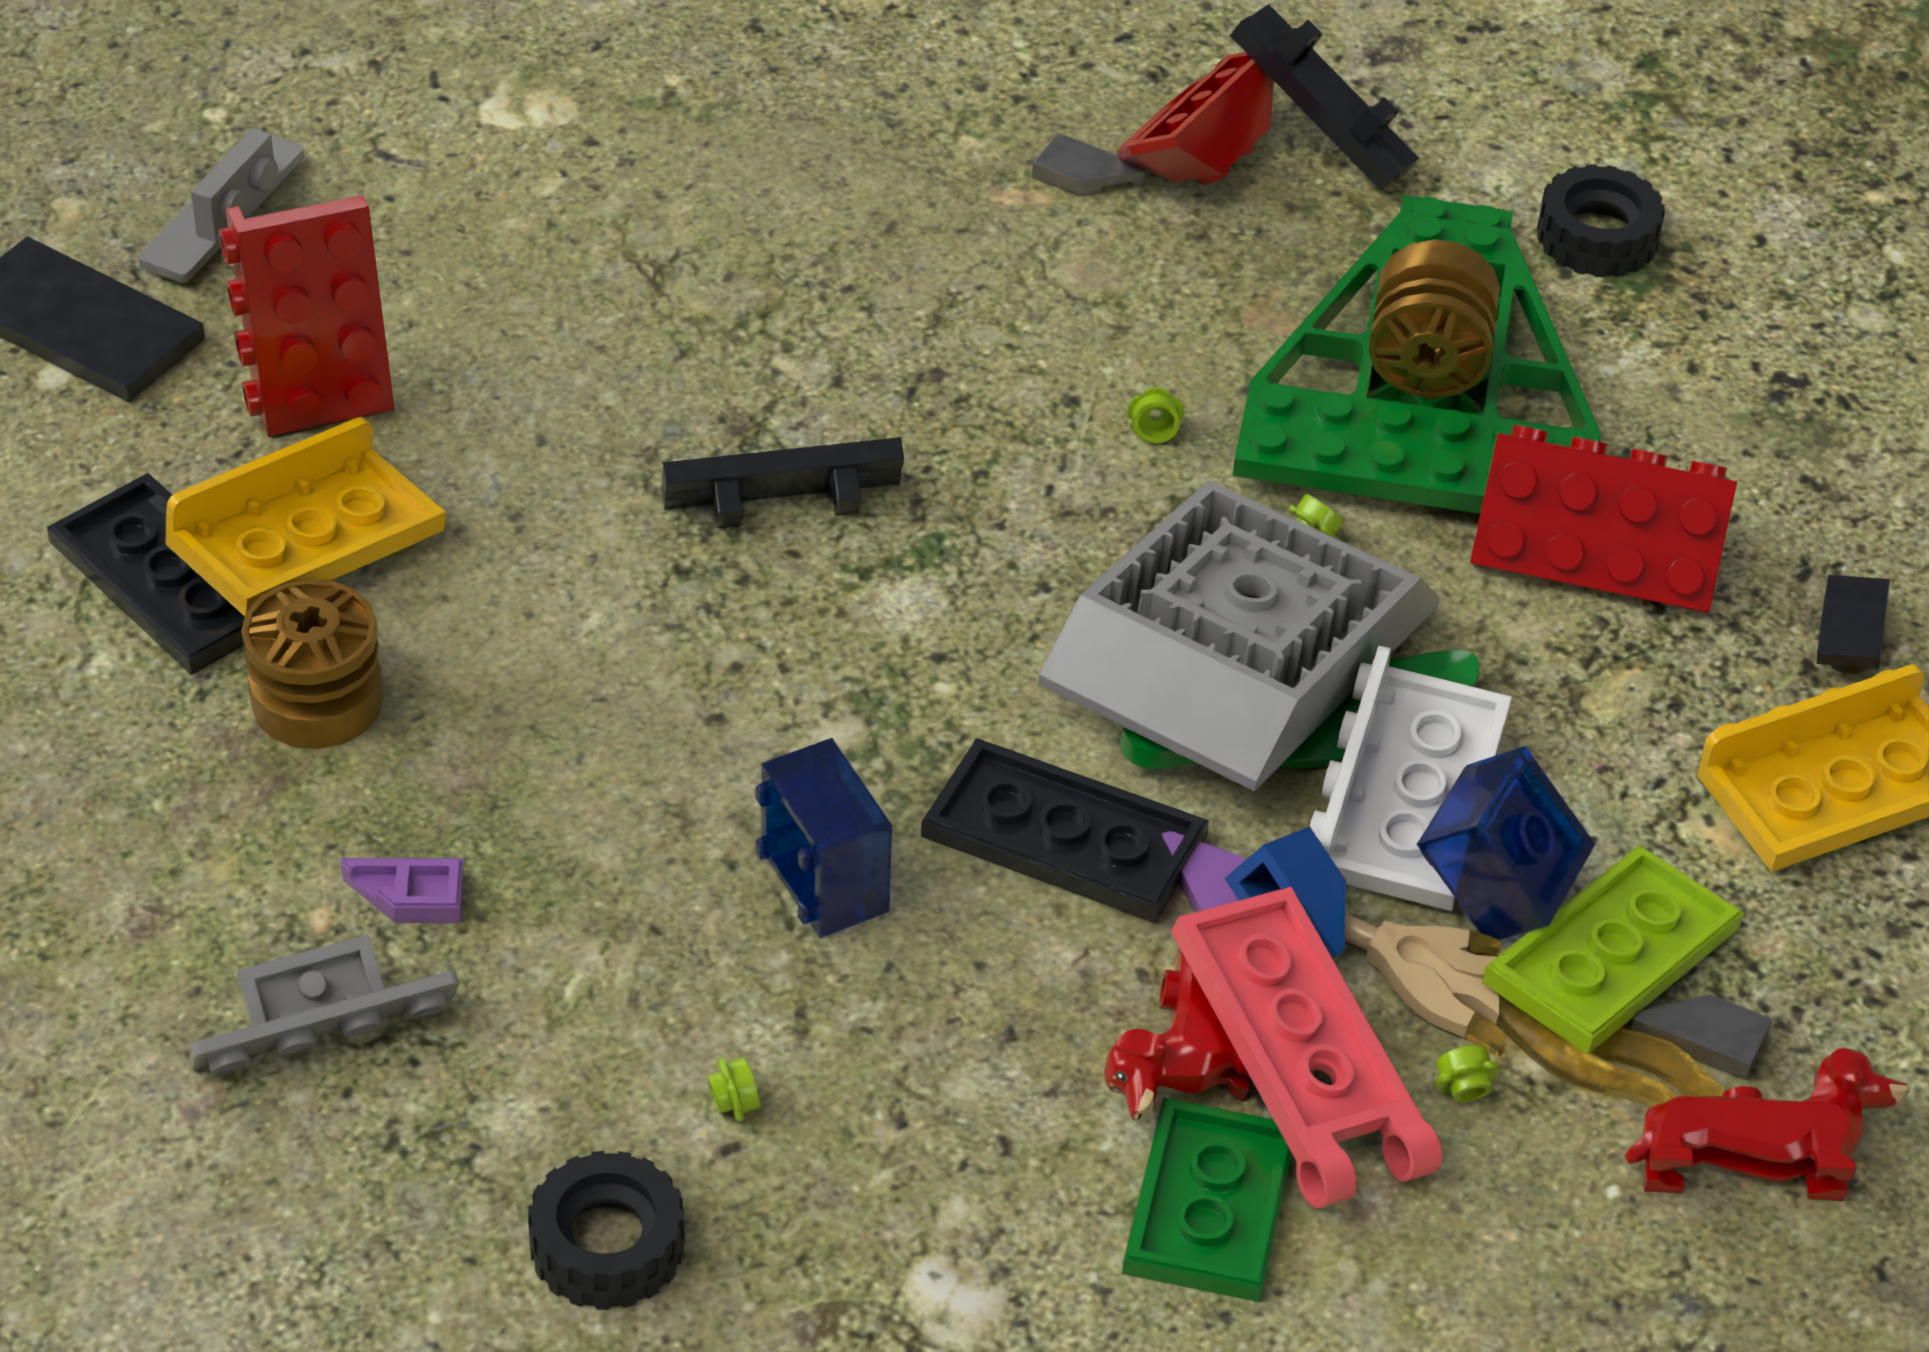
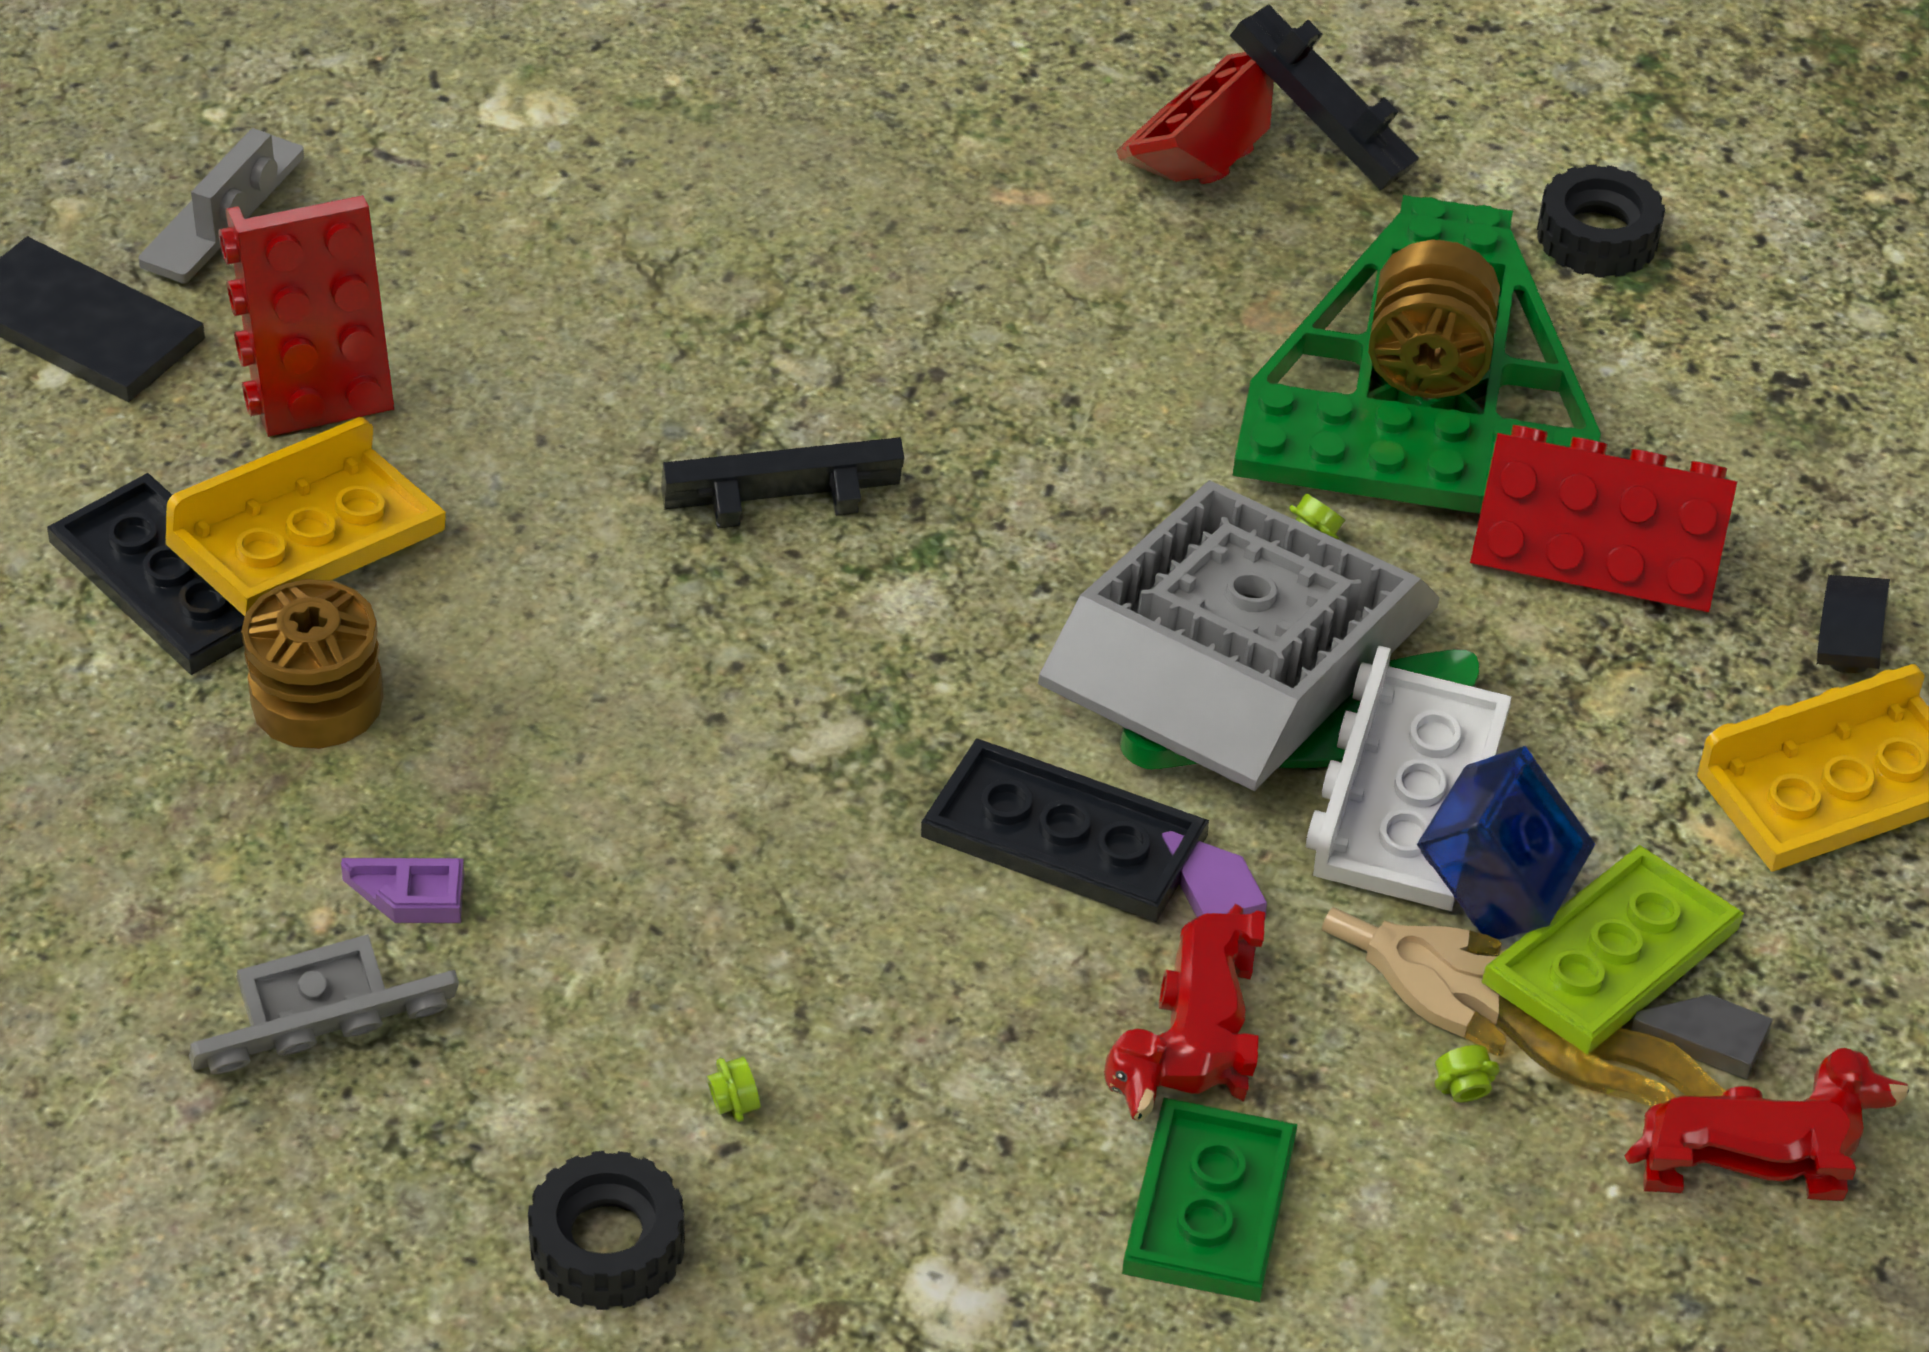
clear blue container [755,738,892,939] -> none
flat silver tile [1032,133,1148,196] -> none
lime plate [1127,387,1185,444] -> none
coral hinge [1171,887,1442,1209] -> none
blue slope [1224,827,1346,960] -> none

